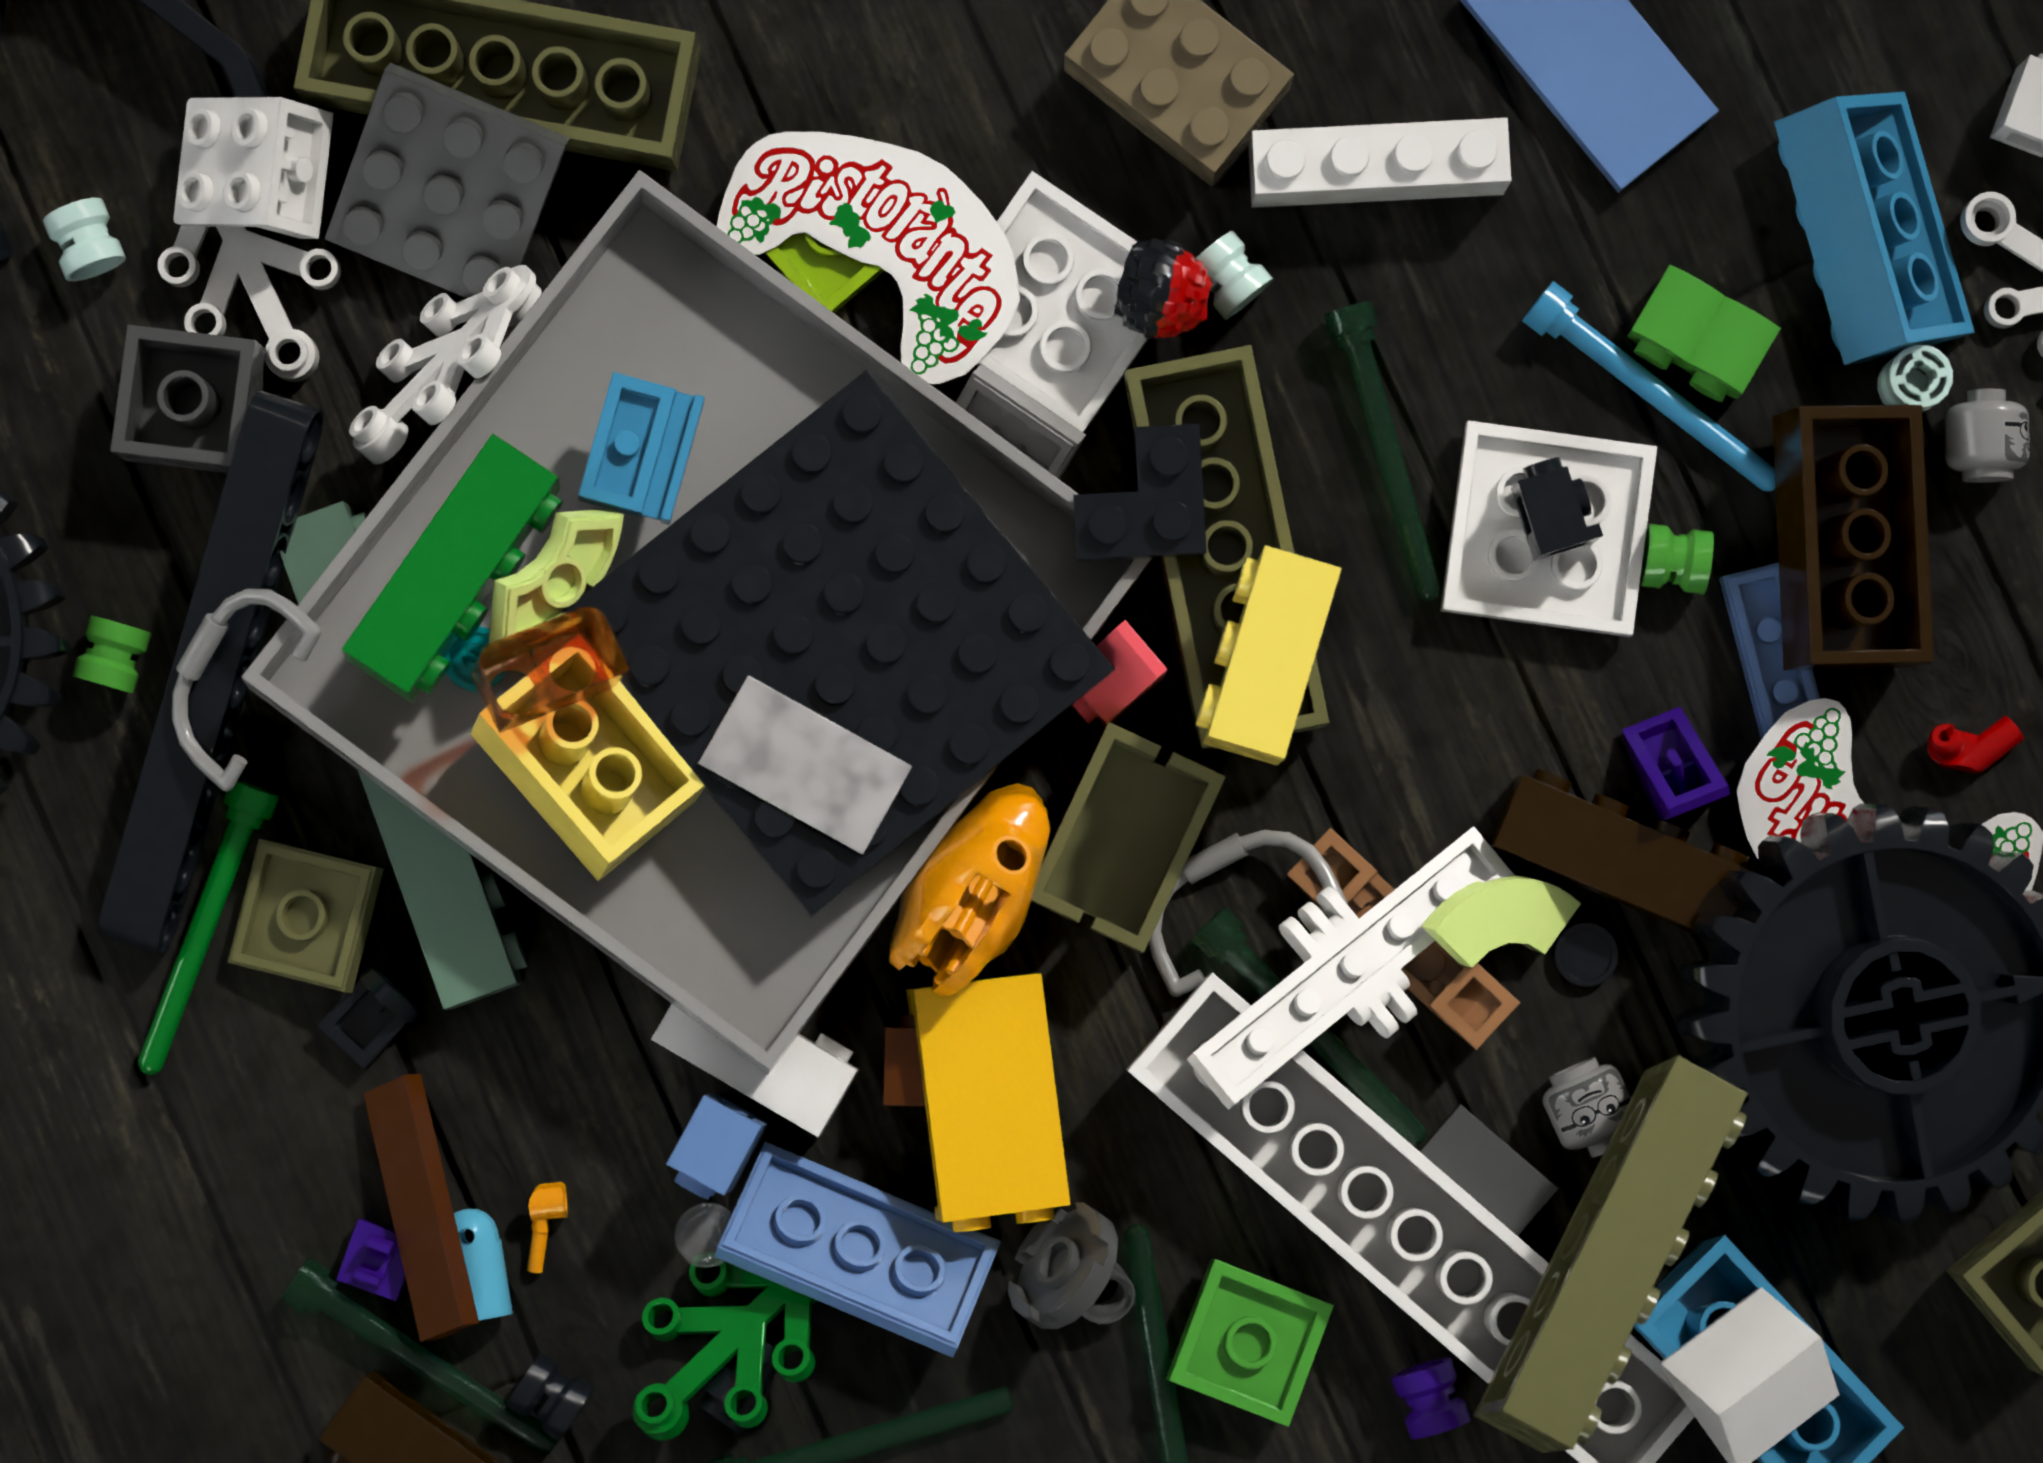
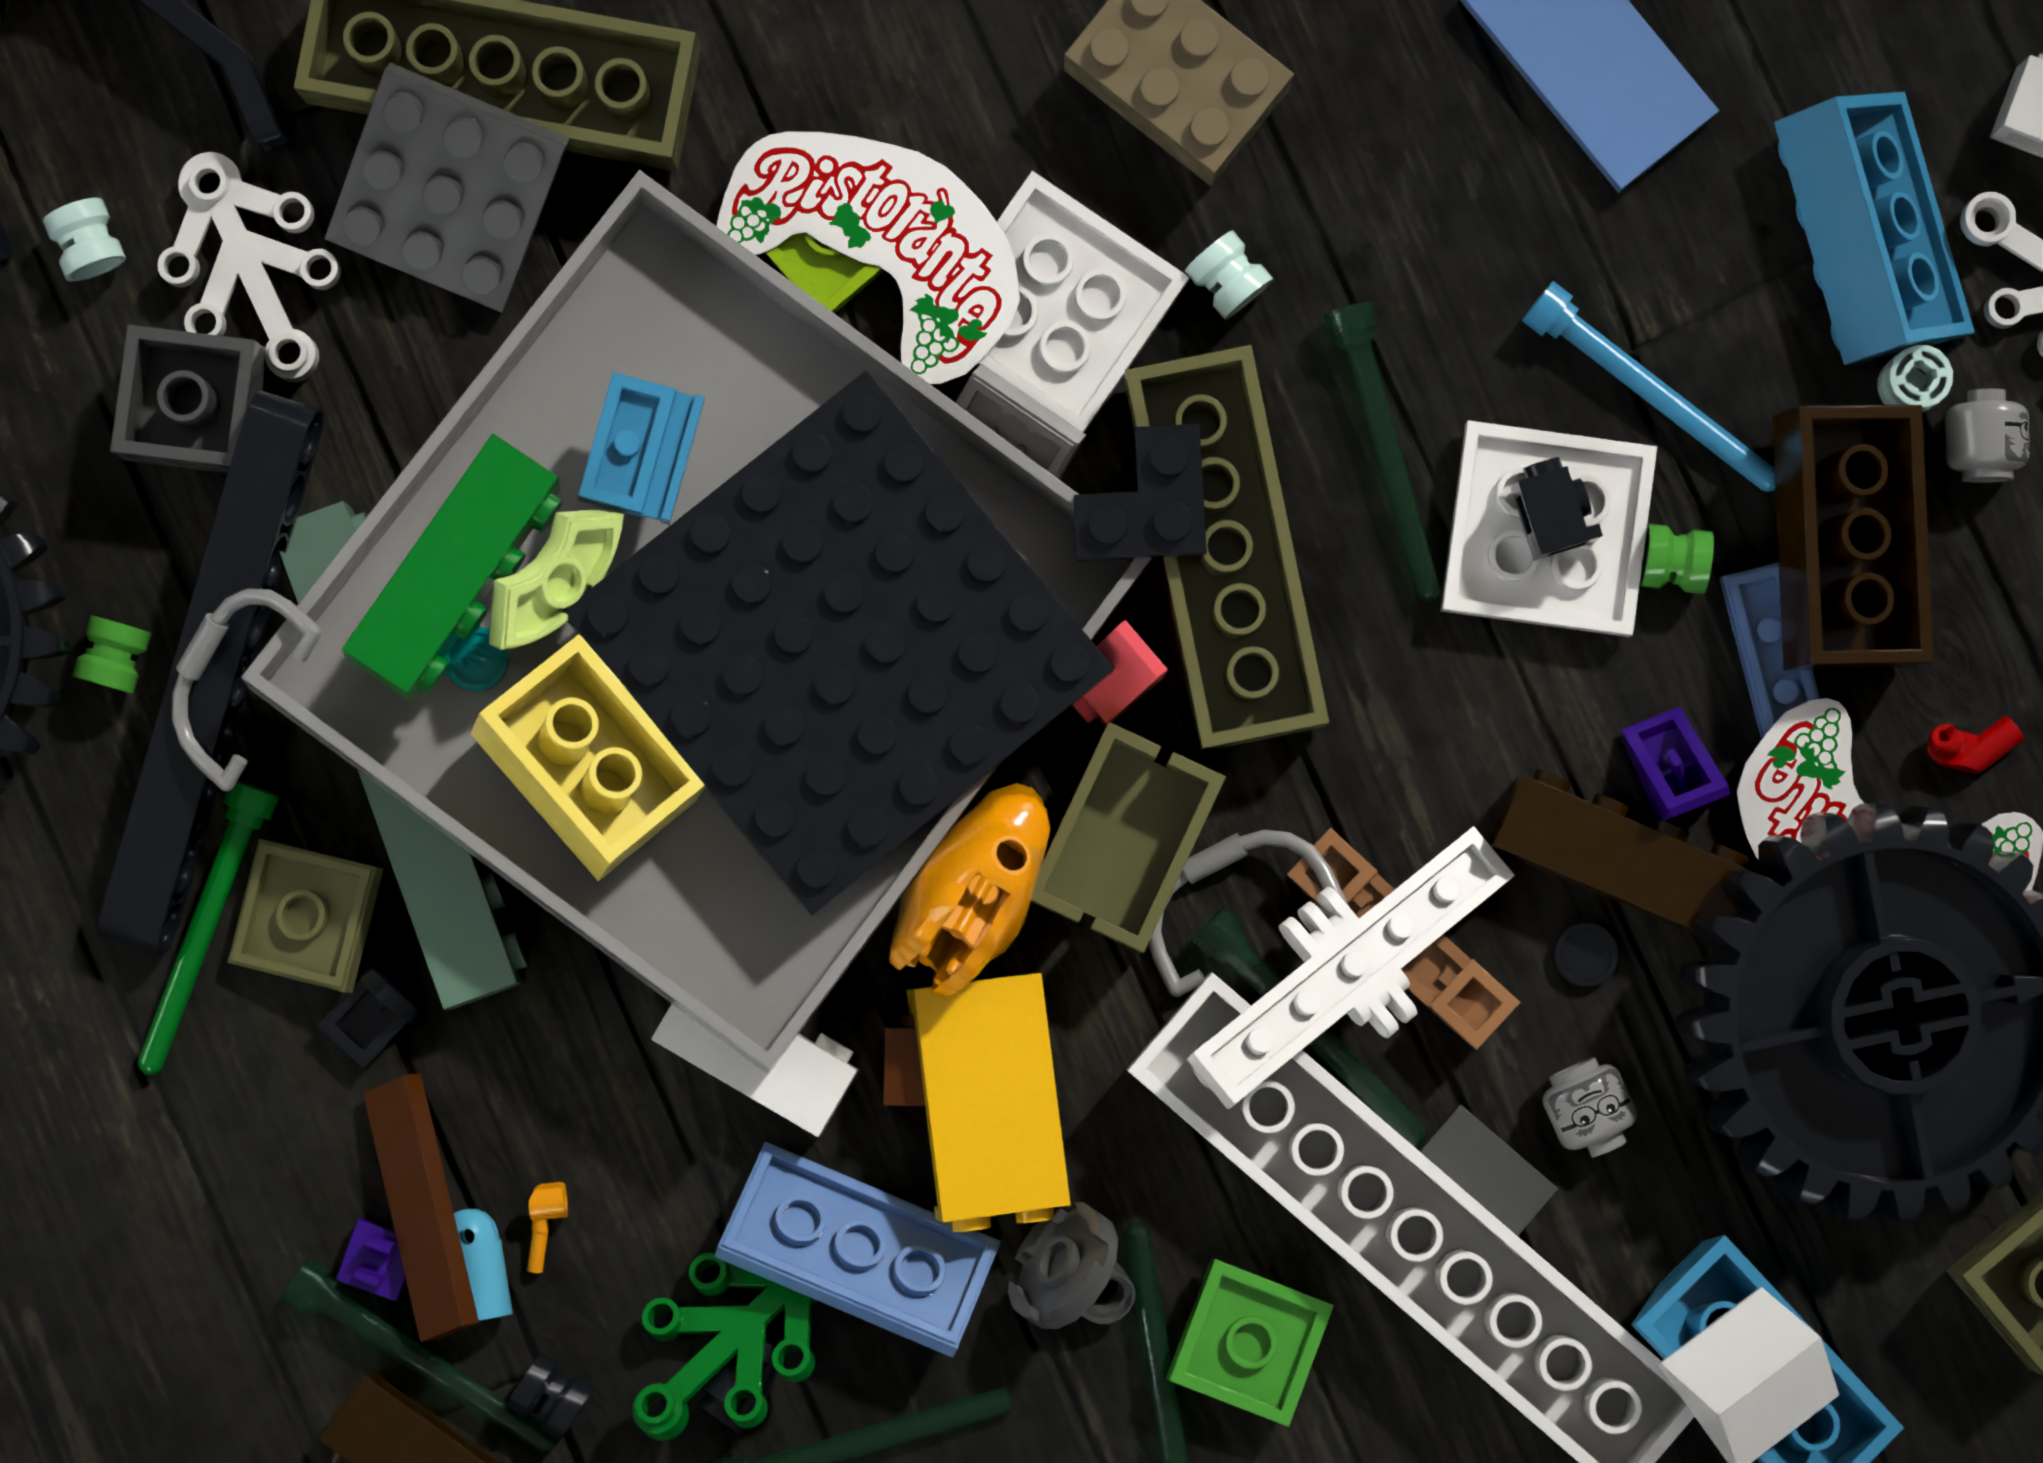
white bracket [173,97,333,239] -> none
white plant [349,265,542,465] -> none
clear orange piece [472,607,630,733] -> none
medium blue brick [666,1092,769,1200] -> none
clear piece [674,1203,732,1268] -> none
flat silver sticker [698,675,912,855] -> none
piece [1114,238,1213,339] -> none
light yellow brick [1195,545,1341,766] -> none
white brick [1248,118,1511,208] -> none
dark purple wheel [1390,1357,1472,1439] -> none
yellowish green tile [1421,875,1581,968] -> none
olive brick [1473,1055,1748,1453] -> none
bright green brick [1627,265,1781,402] -> none

